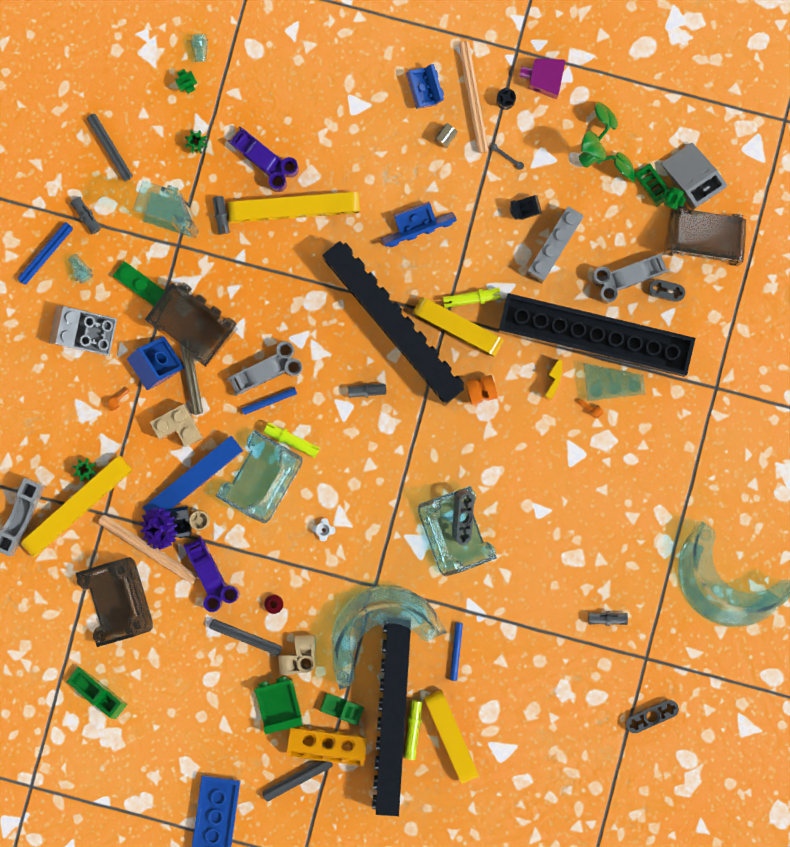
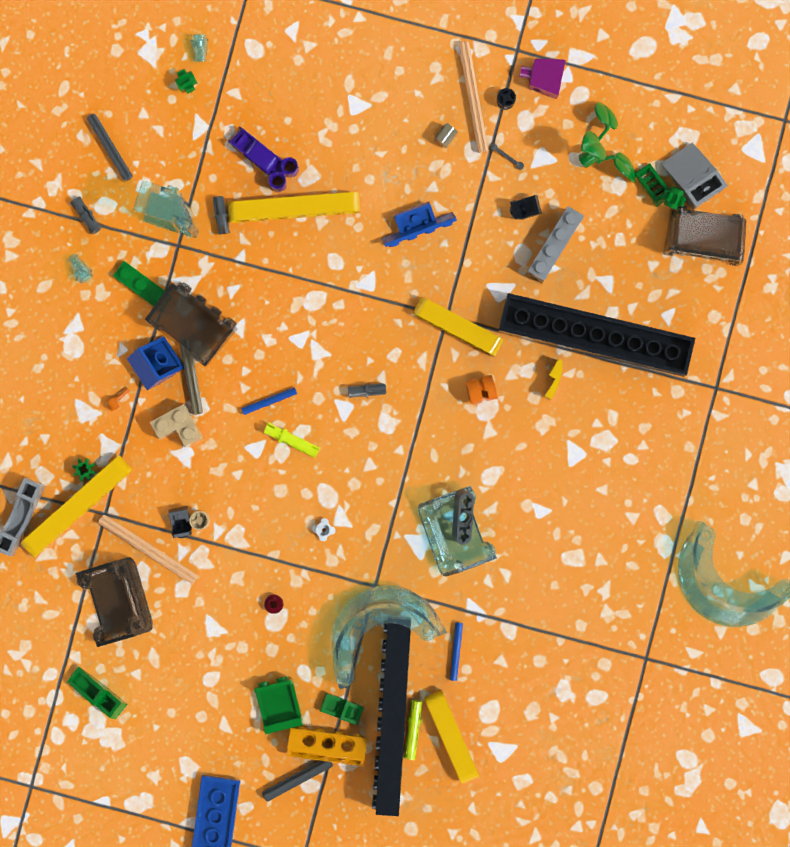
blue axle [17,222,73,285] -> none
light grey slope [49,306,117,356] -> none
dark purple gear [140,507,178,550] -> none
blue slope [143,436,244,512] -> none
dark purple piece [183,535,240,612] -> none
green gear [185,130,208,154] -> none
dark grey axle [209,619,282,656] -> none
clear light blue windscreen [216,430,303,523] -> none
light grey piece [226,341,303,396] -> none
tan piece [278,635,316,675] -> none
black brick [322,241,464,406] -> none
blue bracket [406,64,444,109] -> none
neon yellow pin [443,287,501,309] -> none
orange hand [578,399,604,418] -> none
clear light blue wing [583,363,646,401] -> none
dark grey pin [588,611,628,626] -> none
light grey piece [592,253,669,304] -> none
dark grey beam [625,699,679,733] -> none
dark grey beam [649,280,685,302] -> none

